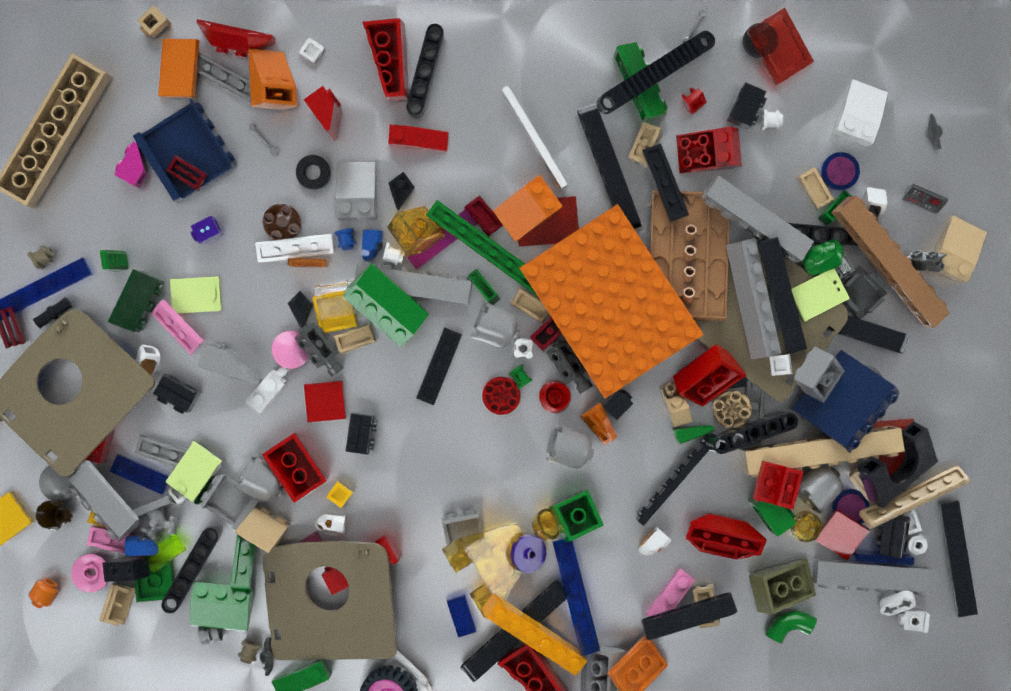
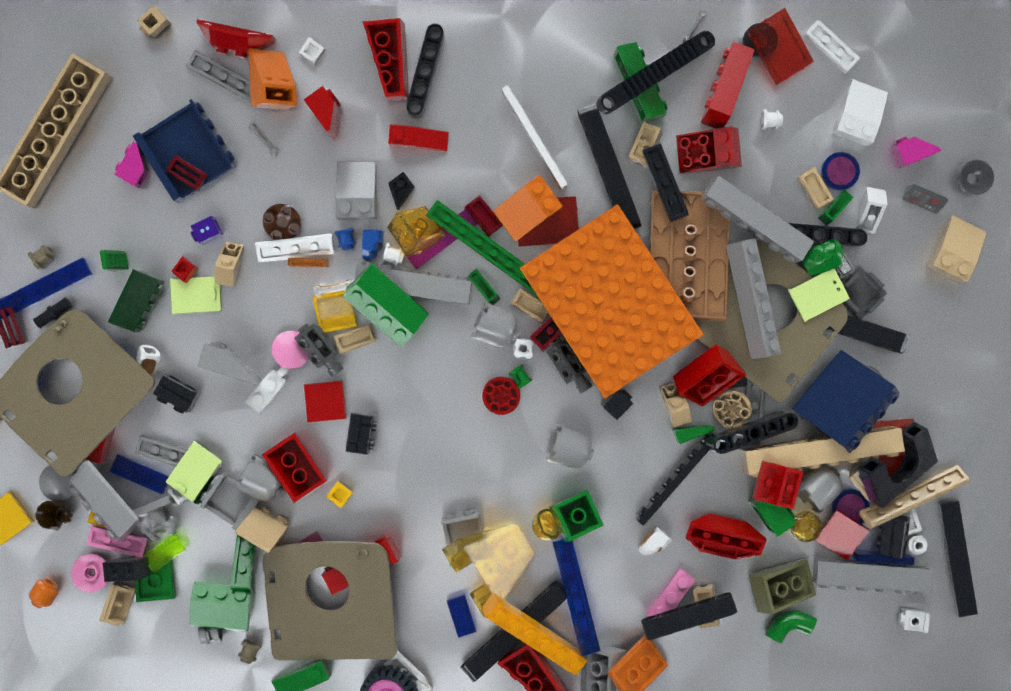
blue rock [125,536,159,556] -> none
bright pink plate [151,300,204,355] -> none
orange tile [158,39,200,98] -> none
black beam [161,526,221,614] -> none
dark grey piece [259,637,273,676] -> none
black piece [287,291,313,328] -> none
black tyre [296,155,331,190] -> none
white rock [315,513,347,536] -> none
black tile [416,327,462,405] -> none
plate [510,534,547,573] -> none
red hat [539,380,571,413] -> none
orange wing [580,402,617,445] -> none
red tile [682,88,707,114] -> none
black brick [727,82,767,130] -> none
black tile [758,237,807,354] -> none
white tile [769,354,792,376] -> none
light grey brick [793,347,845,403] -> none
medium nougat brick [831,196,950,328] -> none
white beam [879,591,916,616] -> none
dark grey hinge [907,250,947,272] -> none
dark grey piece [928,113,943,150] -> none
none -> red tile [171,256,198,283]
none -> tan slope [214,241,244,287]
none -> red wedge [701,41,755,129]
none -> white tile [804,20,860,74]
none -> dark pink slope [891,136,941,168]
none -> dark grey piece [957,160,994,195]

